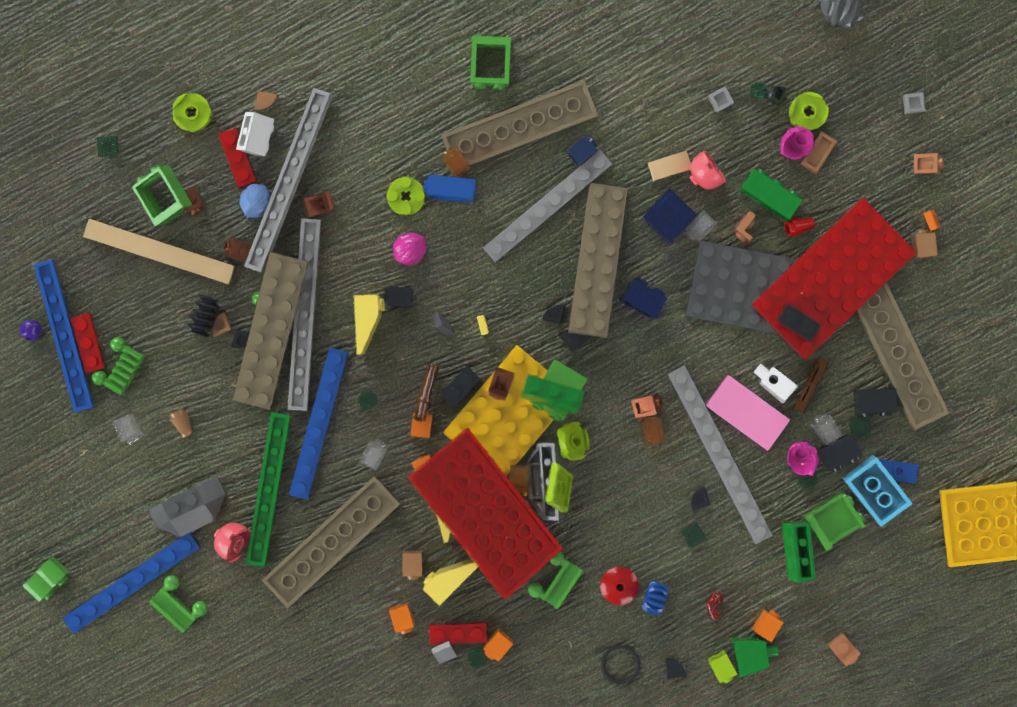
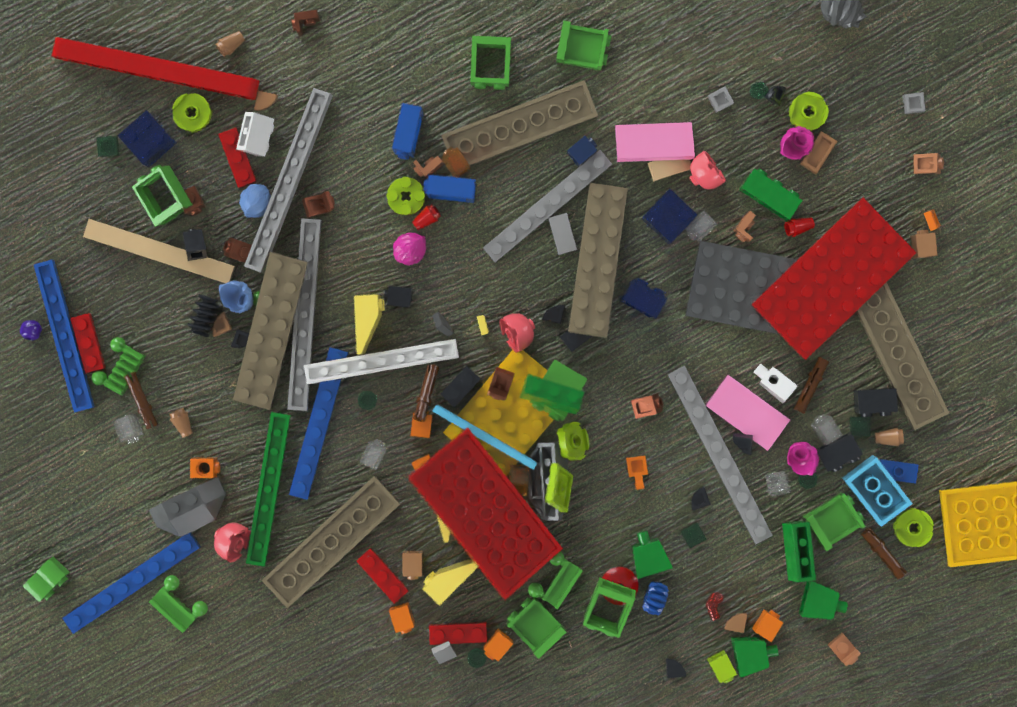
black piece [601,645,640,684] -> none
clear orange brick [640,415,665,445] -> none
black brick [774,304,821,342] -> none
none -> red beam [52,37,260,100]
none -> clear blue brick [117,110,177,167]
none -> reddish brown pin [124,372,158,429]
none -> black brick [182,229,207,261]
none -> orange brick [190,457,220,478]
none -> medium nougat cone [215,31,245,57]
none -> medium blue hair [219,280,253,314]
none -> copper bracket [292,10,320,36]
none -> white tile [304,339,459,384]
none -> red plate [356,548,409,604]
none -> blue window [392,103,424,160]
none -> red cone [412,204,441,231]
none -> nougat bracket [413,156,444,179]
none -> medium azure tile [433,405,537,470]
none -> coral cylinder [499,313,535,353]
none -> bright green panel [507,597,566,659]
none -> light grey tile [548,213,577,255]
none -> bright green panel [556,20,611,71]
none -> bright green window [583,577,636,638]
none -> bright pink tile [615,122,695,162]
none -> orange plate [626,455,648,490]
none -> green torso [632,530,673,579]
none -> medium nougat tile [724,613,747,633]
none -> black tile [733,433,753,455]
none -> clear brick [765,471,791,497]
none -> green torso [799,580,848,620]
none -> reddish brown pin [861,527,907,579]
none -> medium nougat cone [875,428,904,447]
none -> lime plate [893,508,934,547]

